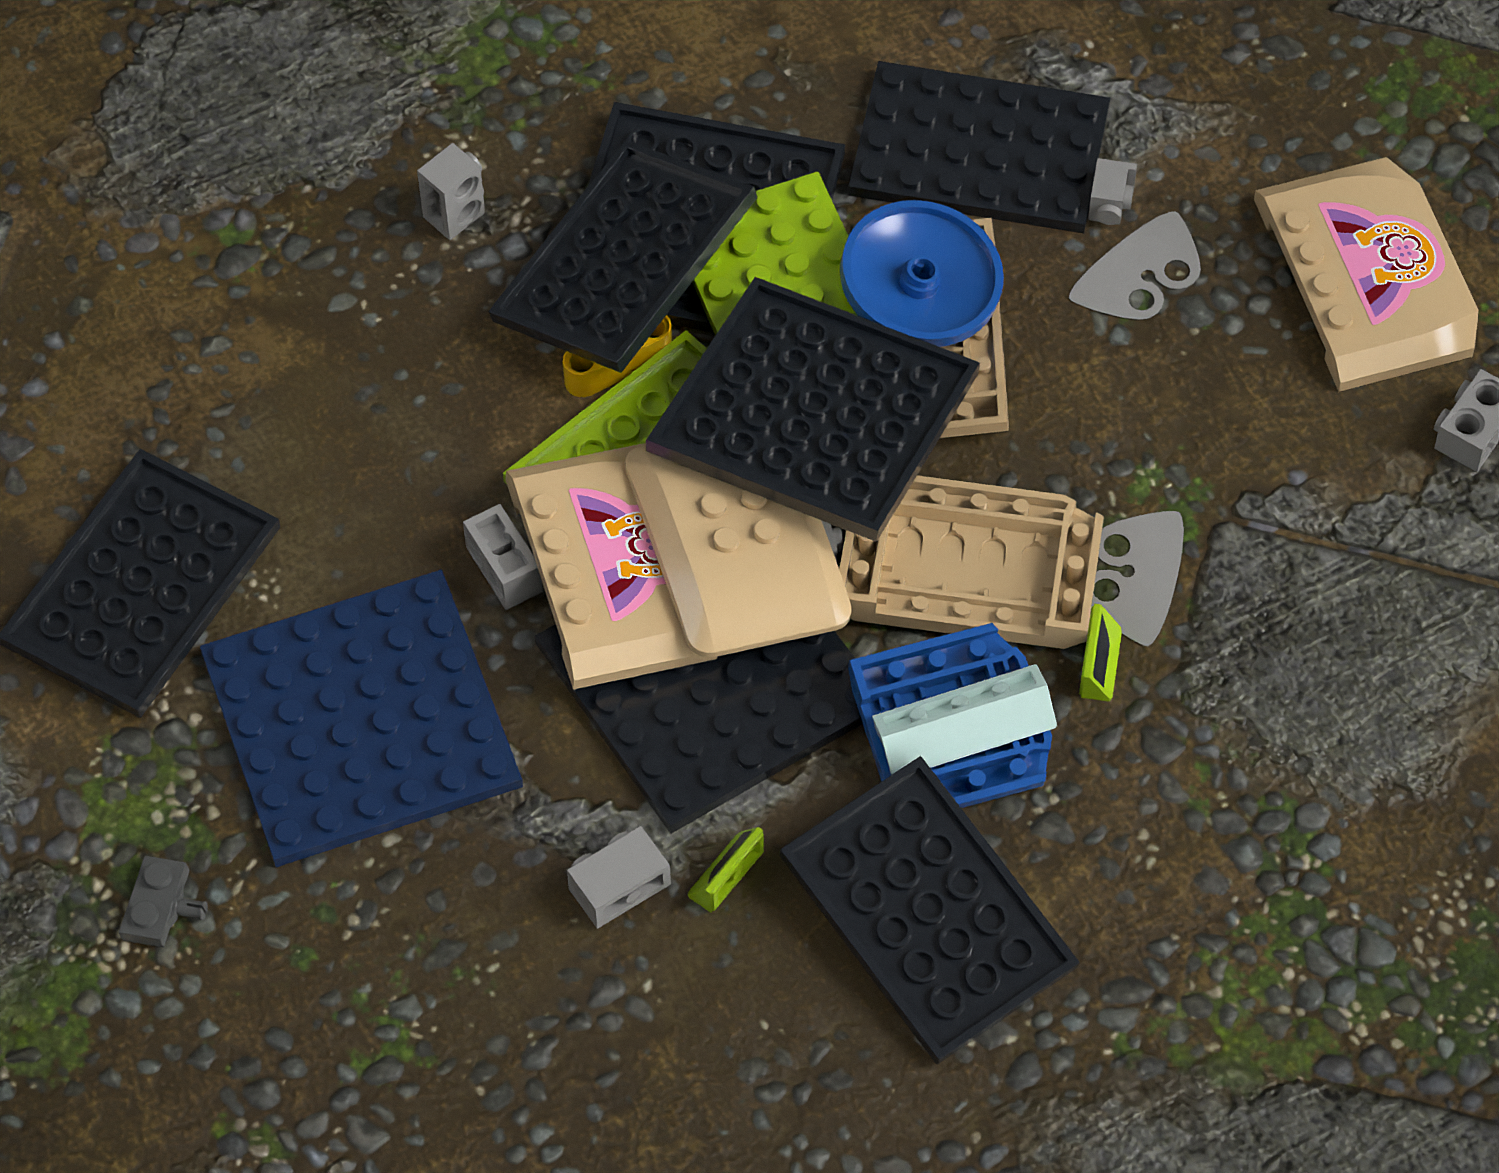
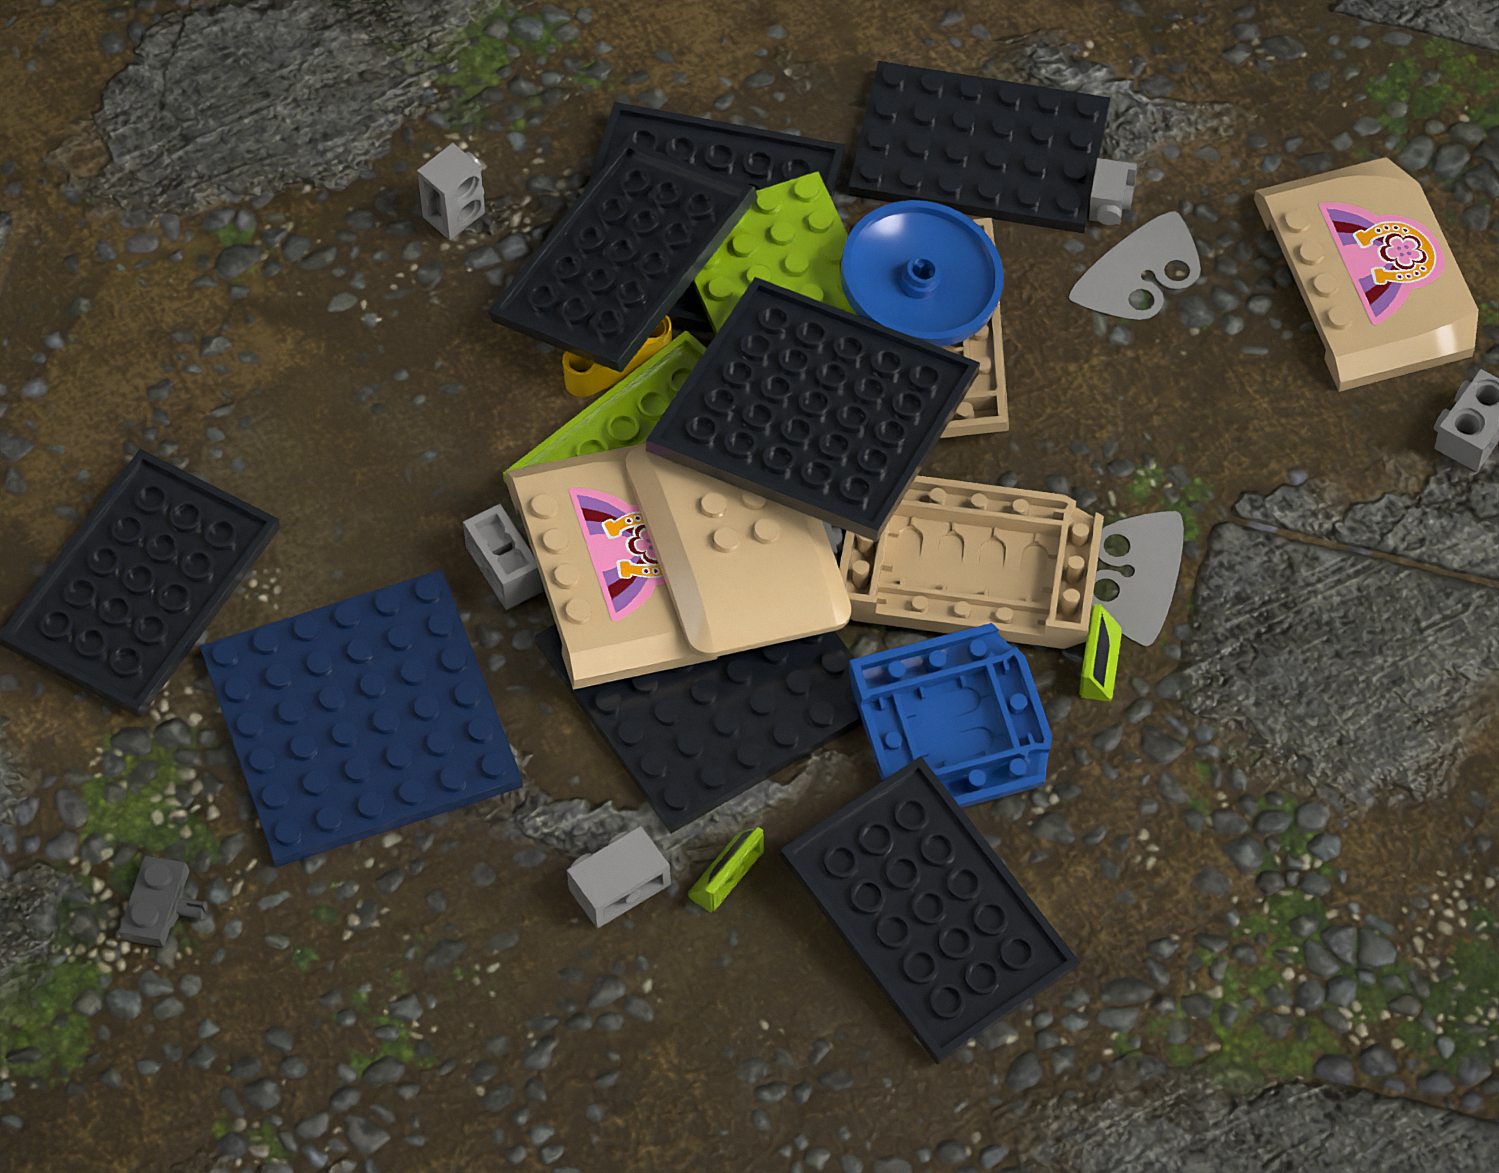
light aqua panel [872,664,1057,775] -> none

